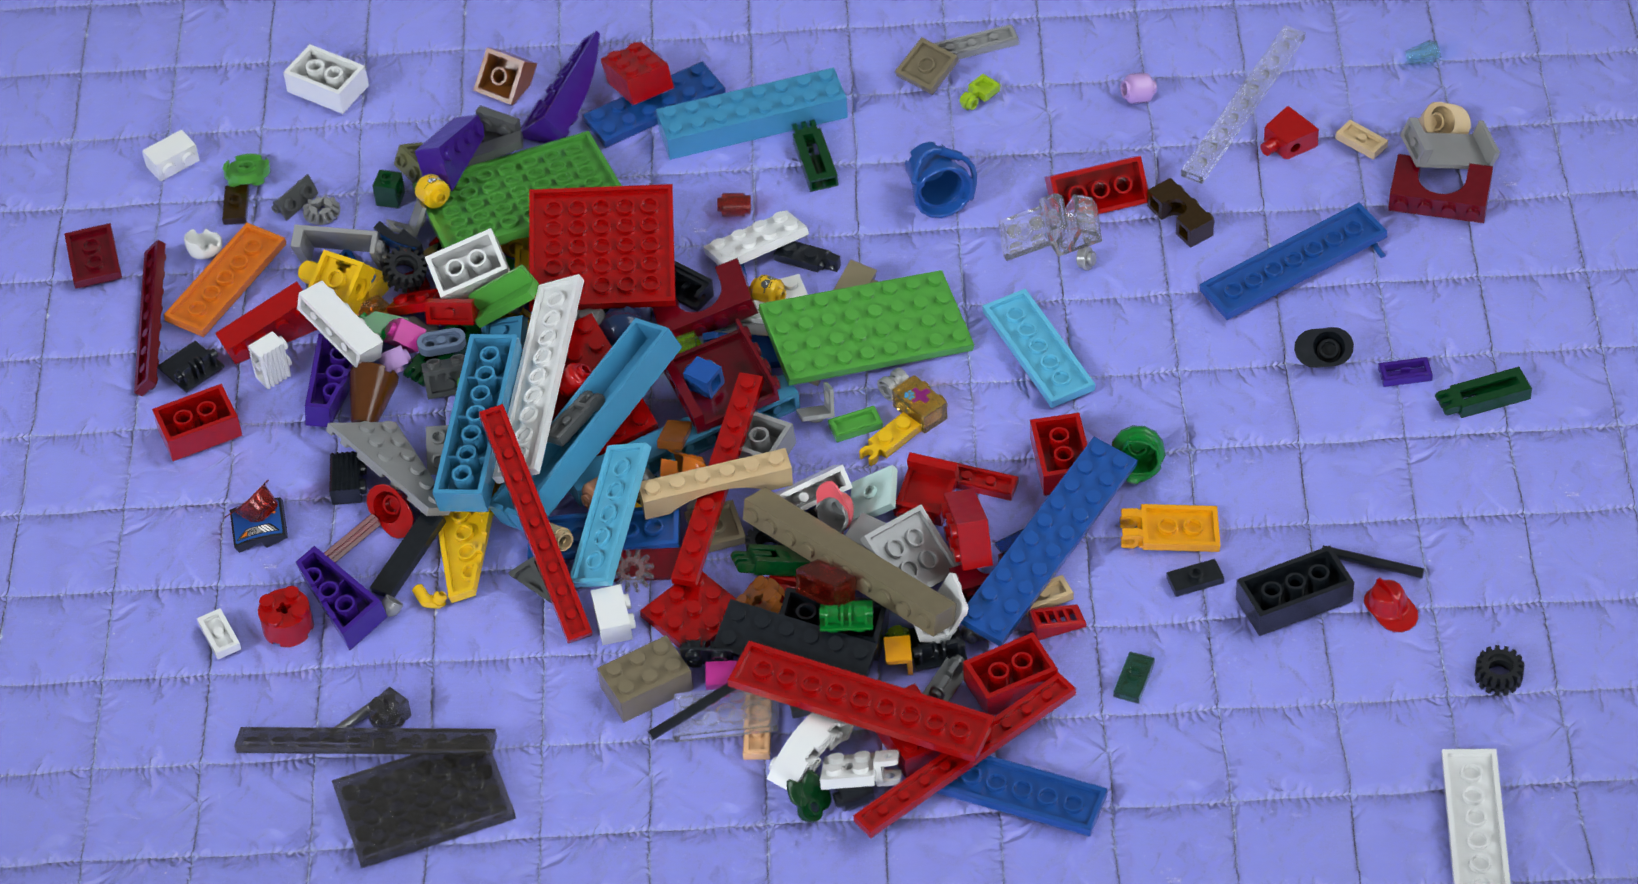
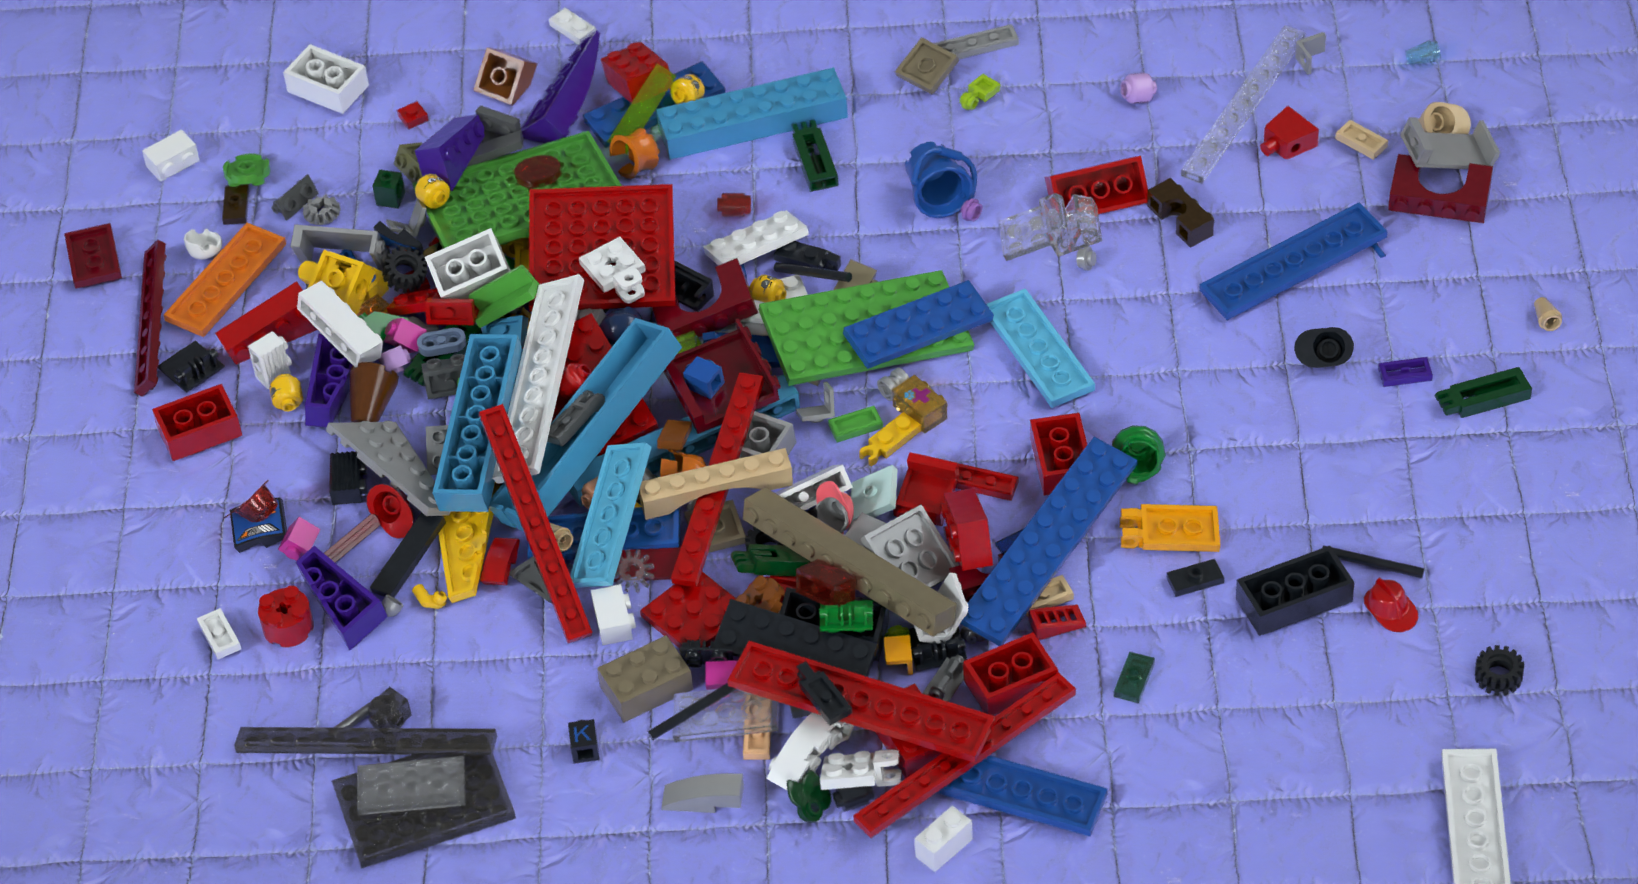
none -> yellow head [269,374,303,412]
none -> dark pink brick [278,516,321,561]
none -> clear plate [357,756,466,815]
none -> red plate [397,101,429,130]
none -> red slope [480,538,520,585]
none -> clear red tile [514,155,561,188]
none -> white plate [549,8,596,45]
none -> black brick [568,719,600,764]
none -> white plate [579,237,646,303]
none -> clear neon green plate [607,63,677,154]
none -> orange helmet [609,128,660,179]
none -> light grey slope [661,773,744,813]
none -> yellow head [670,74,705,104]
none -> black bar [774,262,852,282]
none -> black hinge [797,661,852,726]
none -> blue plate [843,280,994,369]
none -> white brick [914,806,973,872]
none -> medium lavender plate [961,198,982,221]
none -> light grey bracket [1295,32,1326,74]
none -> tan cone [1534,297,1562,331]

